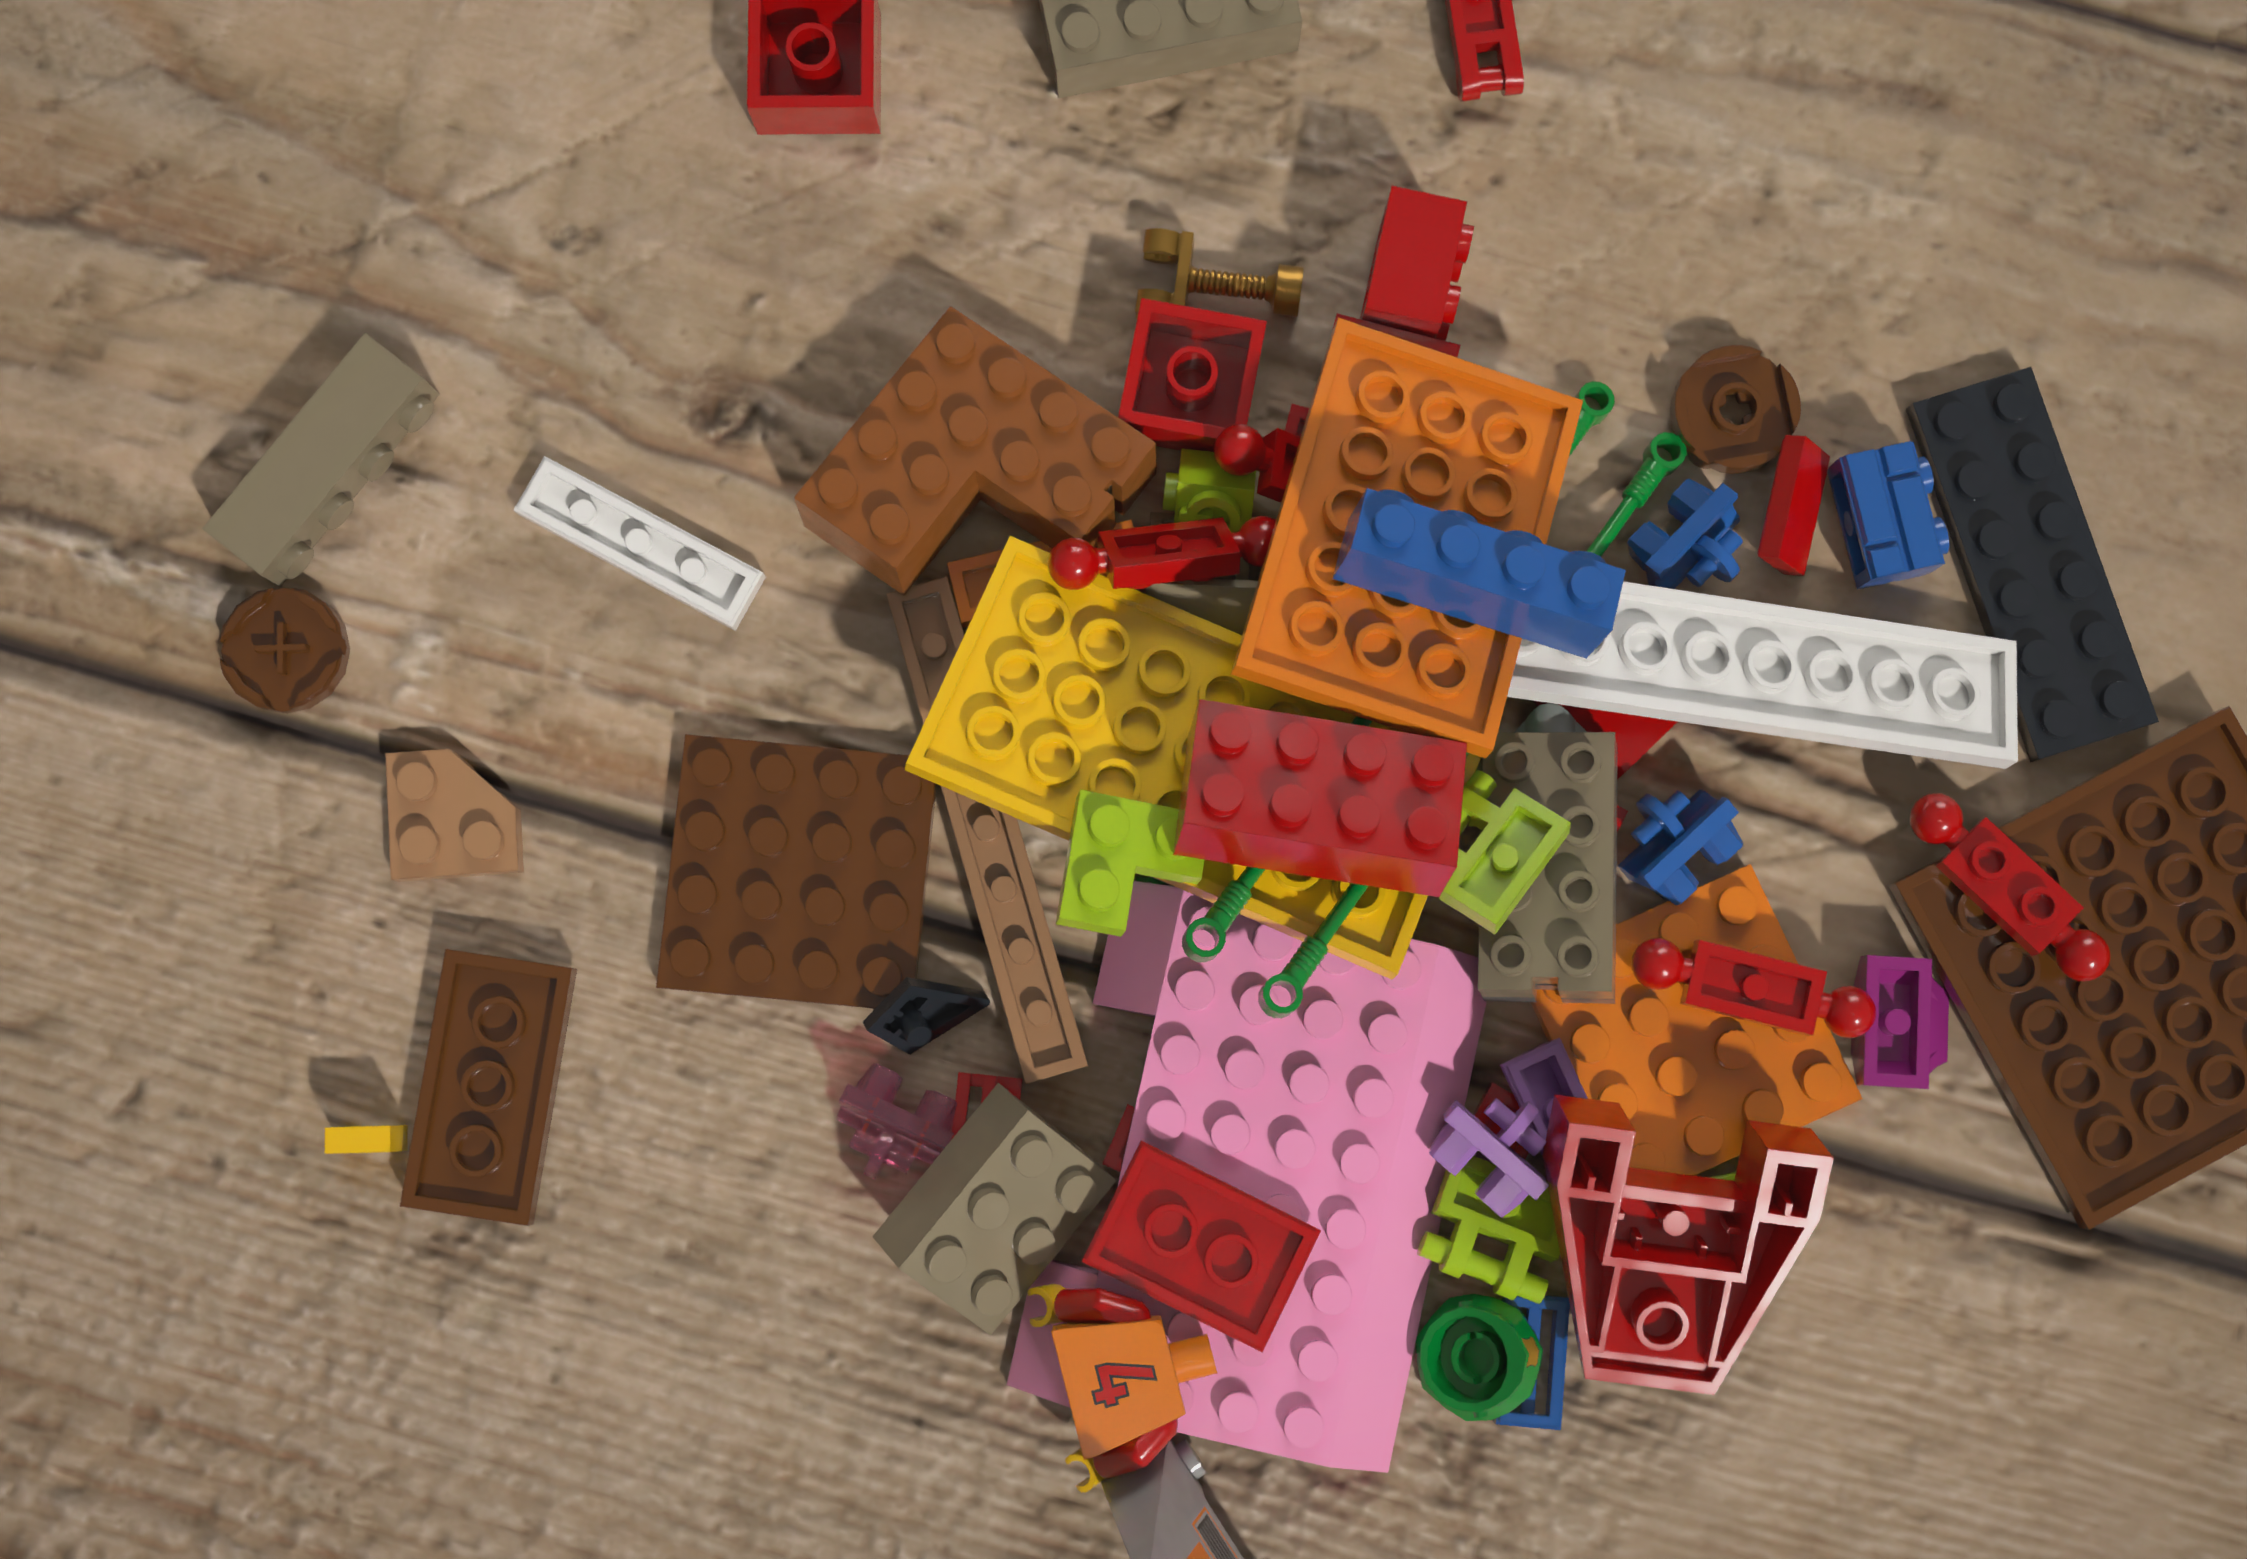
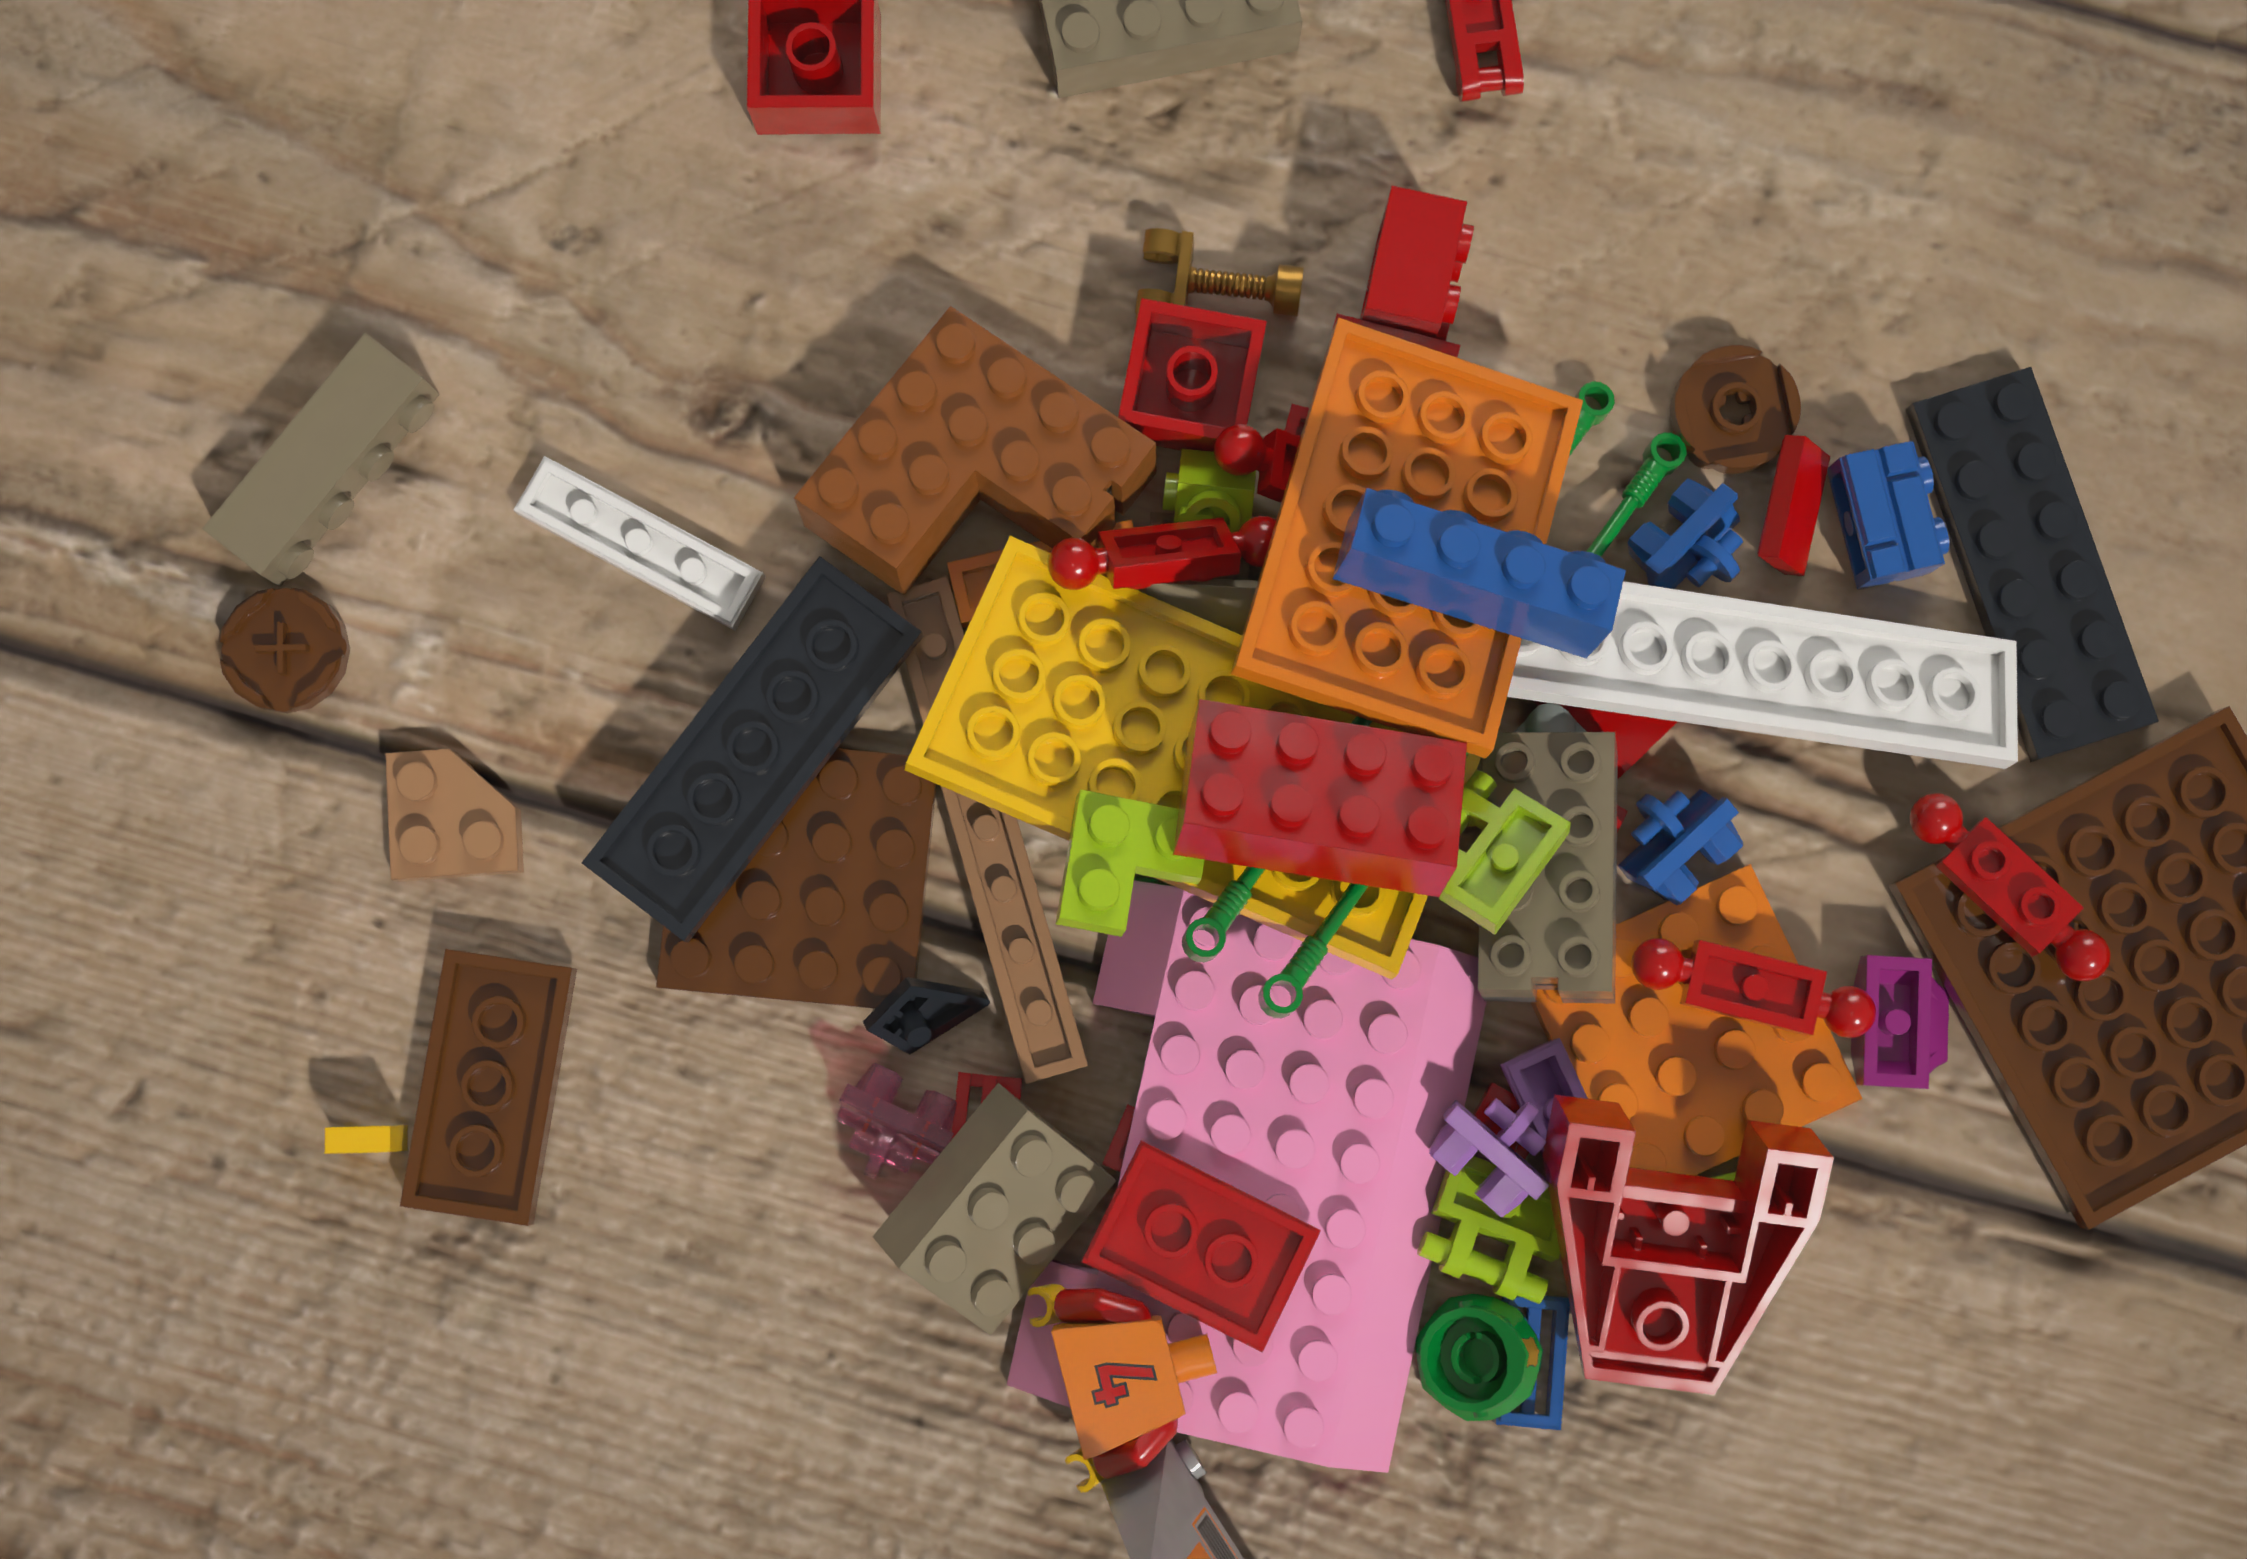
none -> black plate [582,556,923,943]

